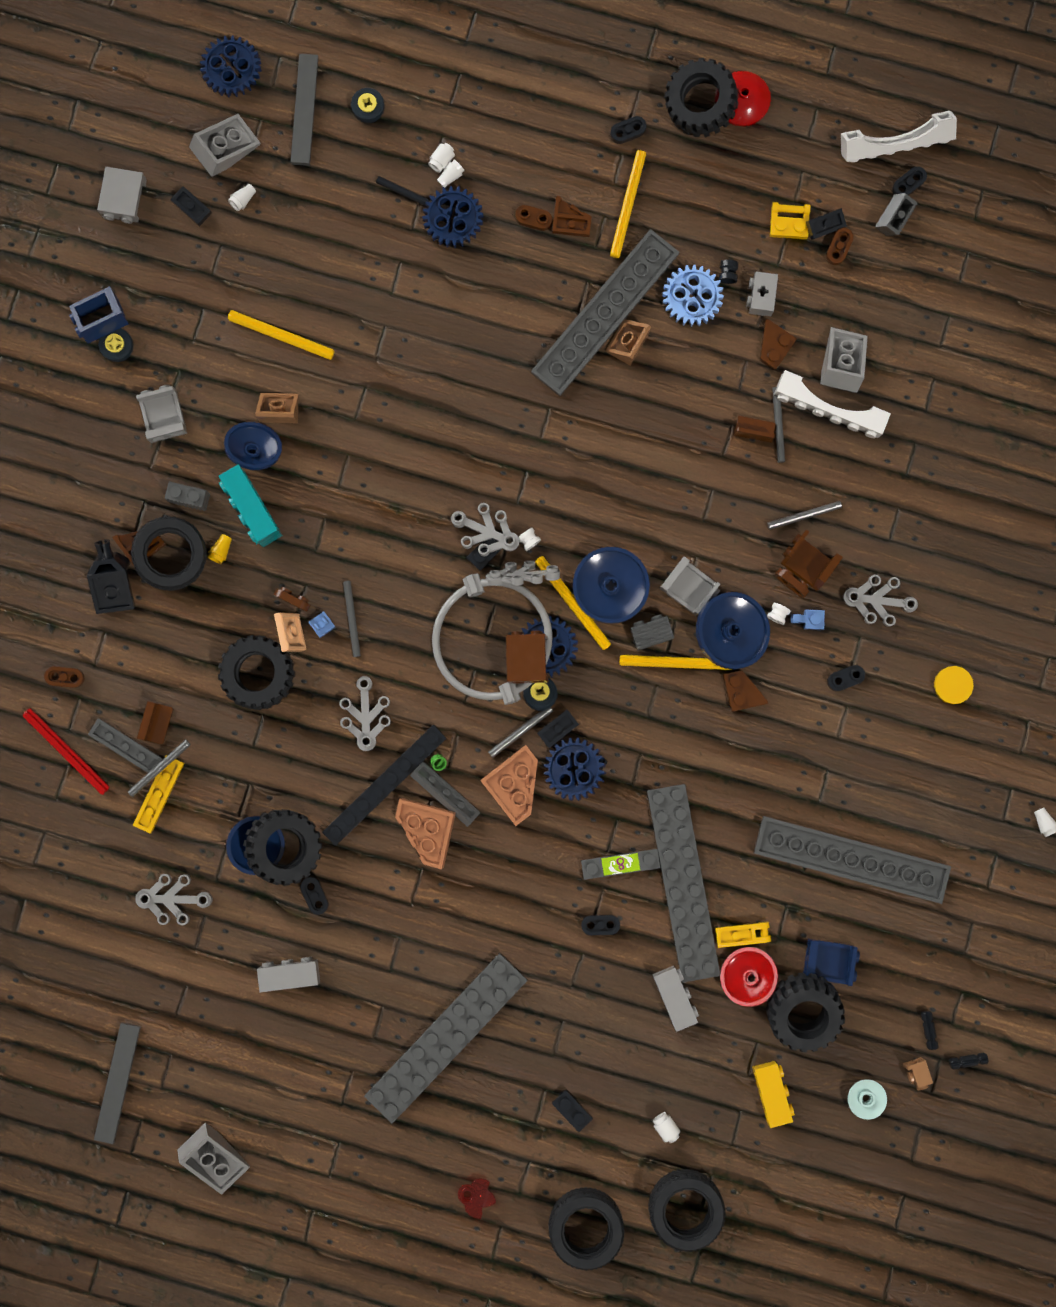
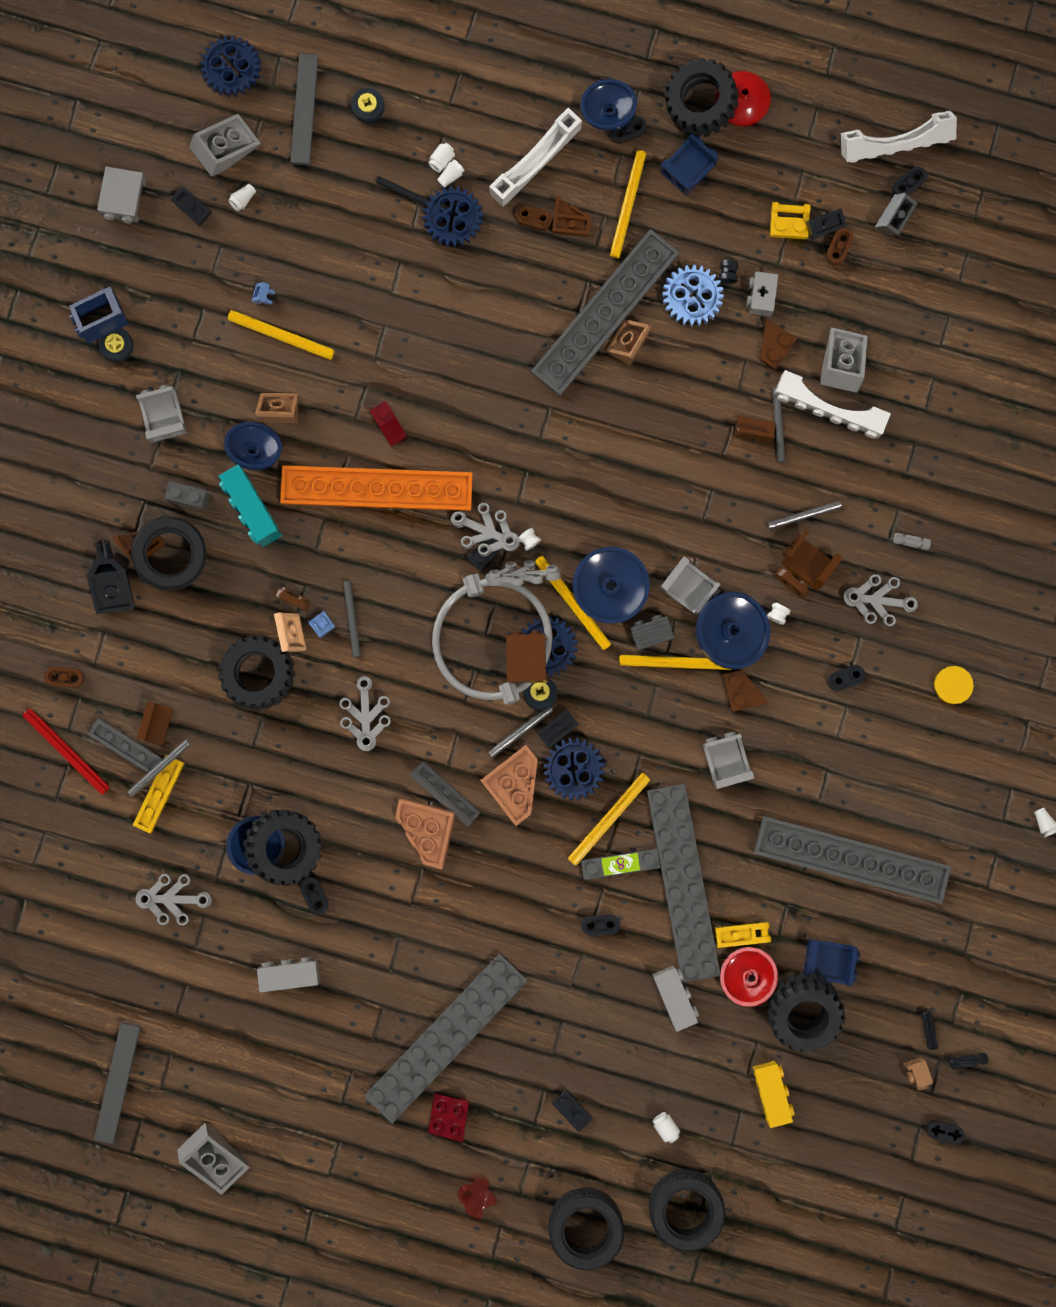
yellow cone [208,534,232,564] -> none
black plate [322,725,447,846] -> none
bright green hinge [430,754,447,771] -> none
medium blue plate [791,610,825,630] -> none
light aqua dish [847,1079,887,1120] -> none
none -> medium blue tile [251,282,275,305]
none -> orange plate [280,466,473,511]
none -> dark red slope [369,400,407,447]
none -> dark red hinge [428,1093,469,1142]
none -> white arch [489,108,582,207]
none -> yellow axle [568,773,650,865]
none -> dark blue dish [581,79,637,131]
none -> dark blue panel [659,133,719,196]
none -> light grey panel [702,731,754,789]
none -> light grey axle [893,533,931,550]
none -> black beam [926,1120,965,1144]

